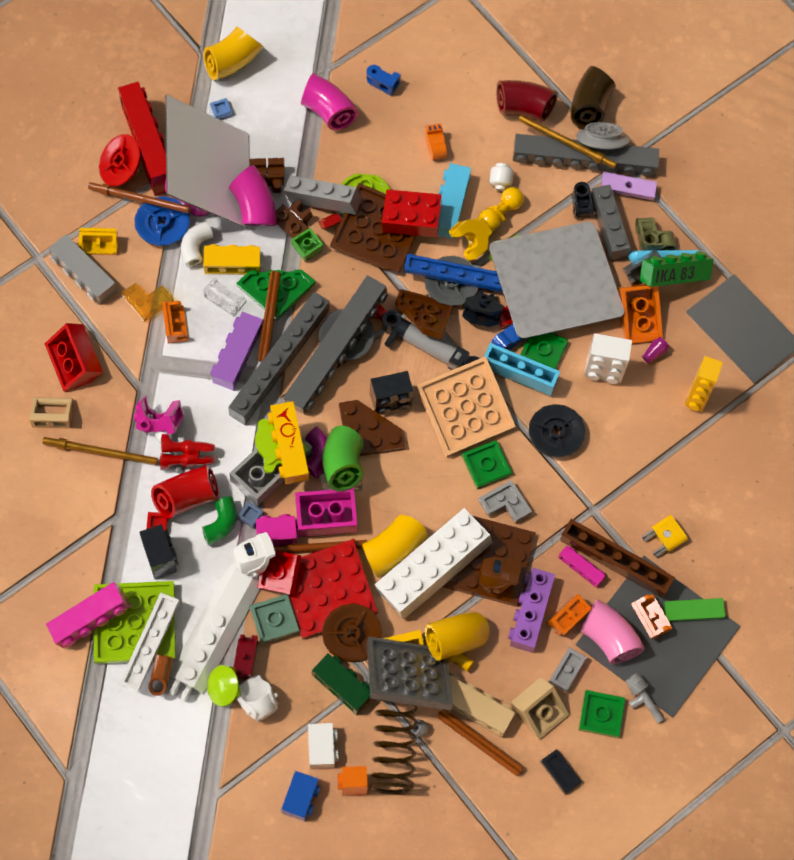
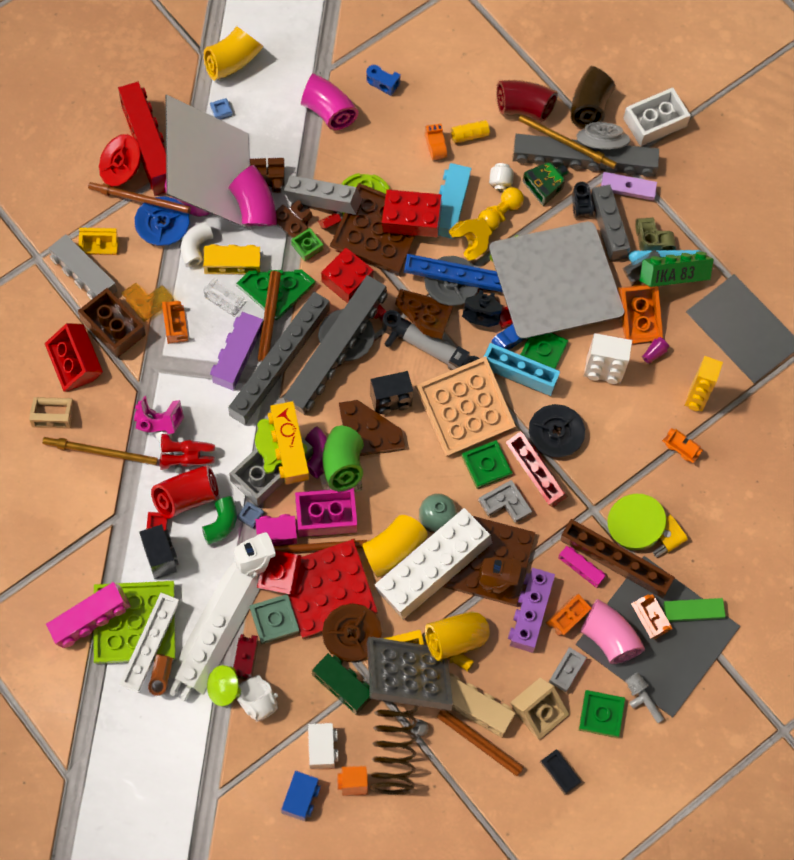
none -> reddish brown brick [78,288,146,358]
none -> red brick [321,248,374,304]
none -> sand green cylinder [419,494,457,532]
none -> yellow axle [451,120,490,143]
none -> brick [506,431,568,507]
none -> dark green torso [522,162,569,206]
none -> lime tile [607,494,667,550]
none -> white brick [623,88,691,147]
none -> orange hinge [662,428,703,463]

